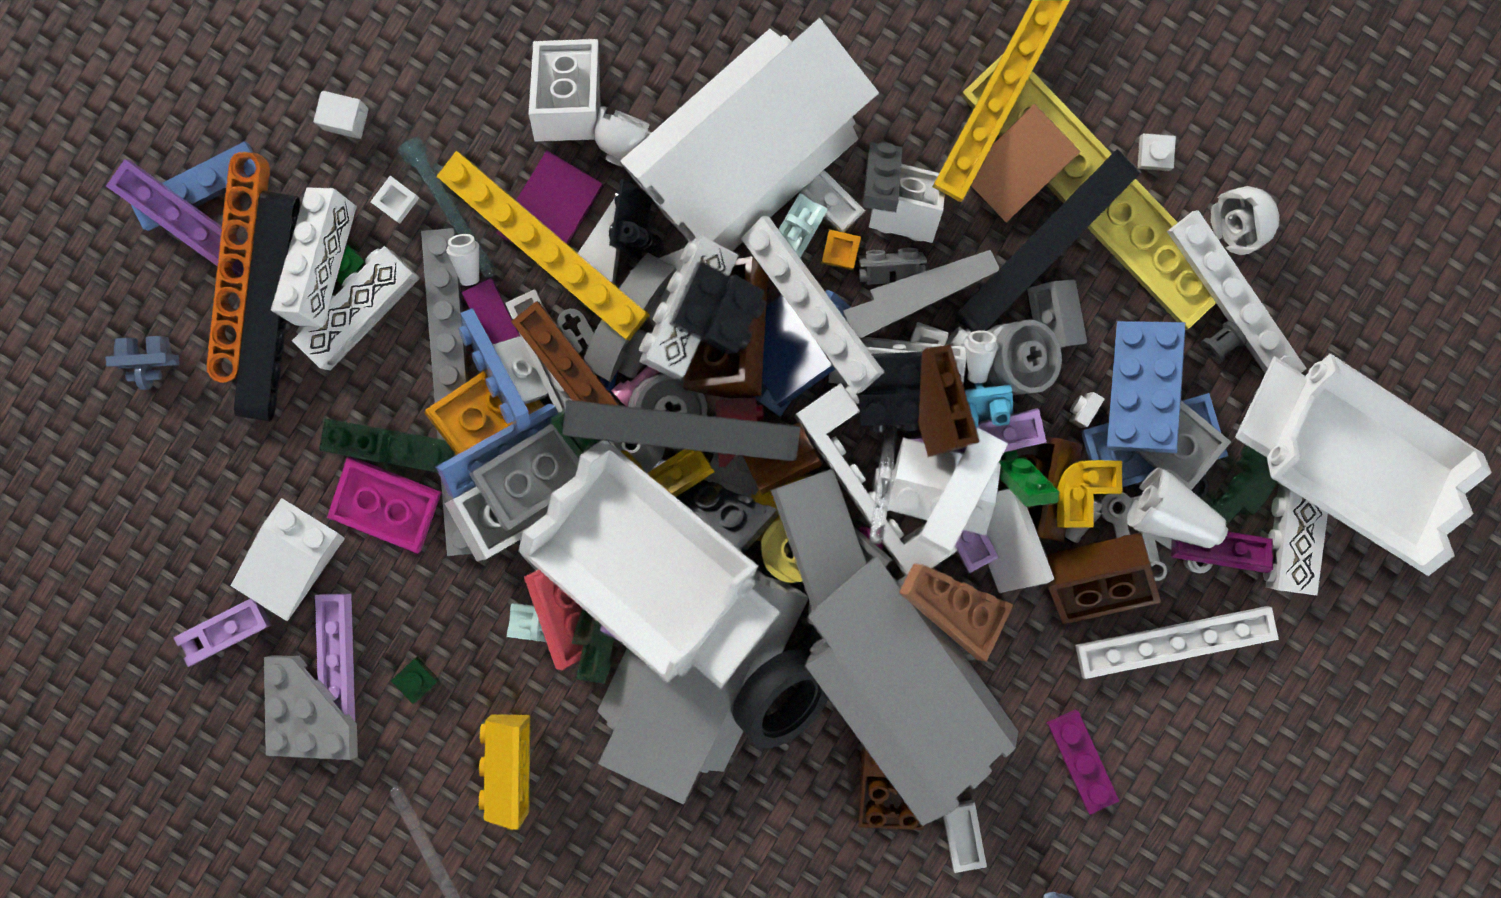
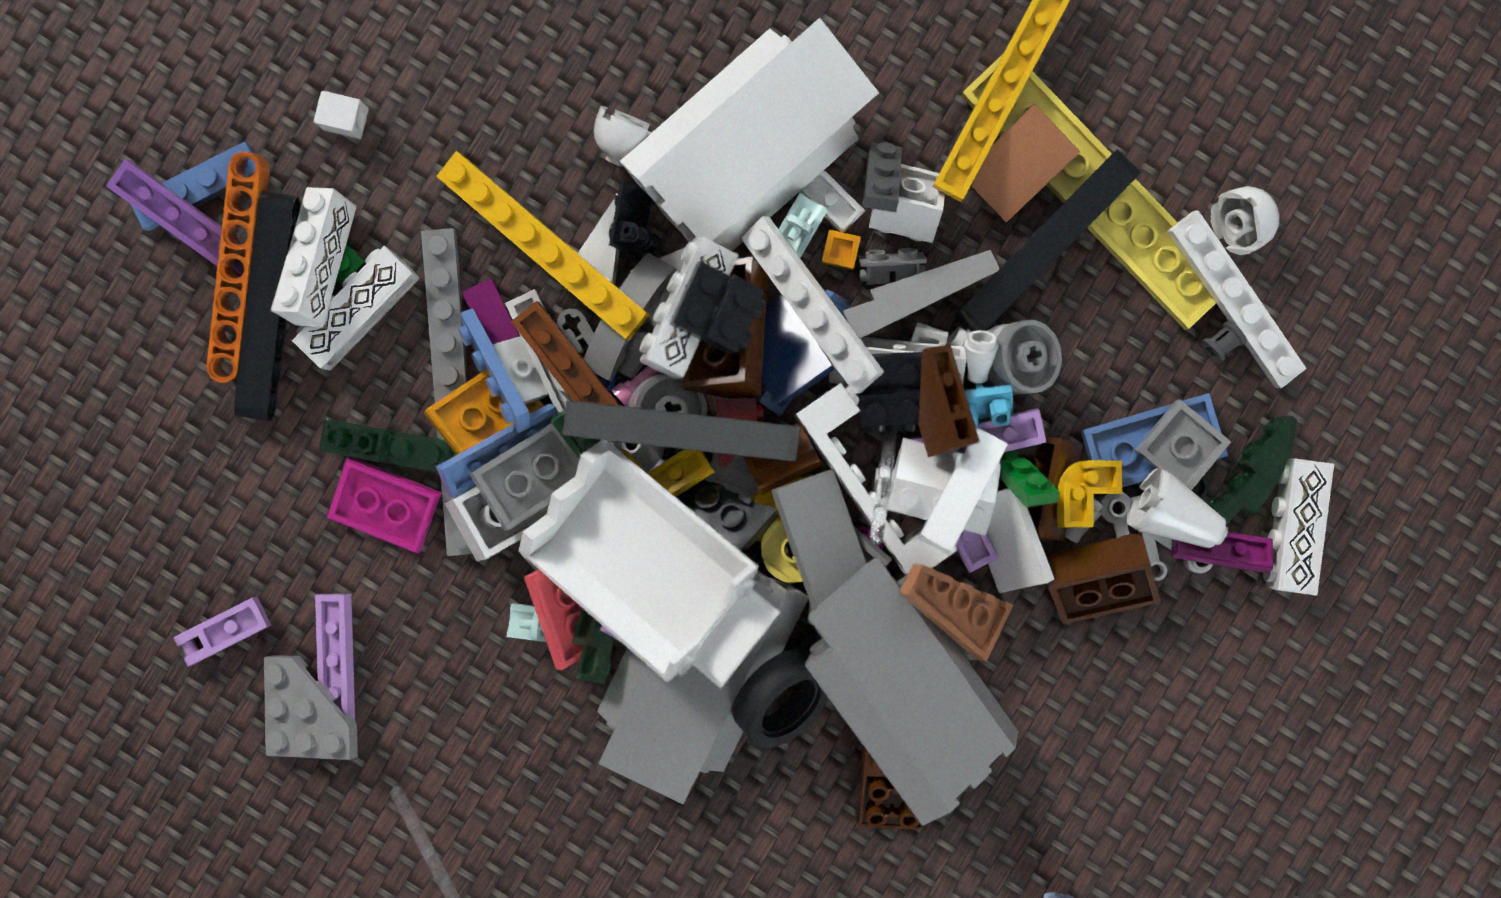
sand blue hips [106,336,179,390] -> none
white slope [231,498,345,621] -> none
white tile [371,176,419,224] -> none
dark green plate [391,657,439,704] -> none
clear light blue piece [397,137,495,278] -> none
white cone [446,234,480,286] -> none
yellow slope [479,714,530,830] -> none
magenta tile [496,150,603,248] -> none
white slope [529,39,601,142] -> none
white tile [943,800,987,873] -> none
light grey panel [1027,280,1087,348] -> none
magenta plate [1046,709,1119,815] -> none
white plate [1069,392,1105,428] -> none
white plate [1075,606,1279,679] -> none
medium blue plate [1107,321,1186,453] -> none
white plate [1138,134,1176,171] -> none
white panel [1235,353,1492,576] -> none

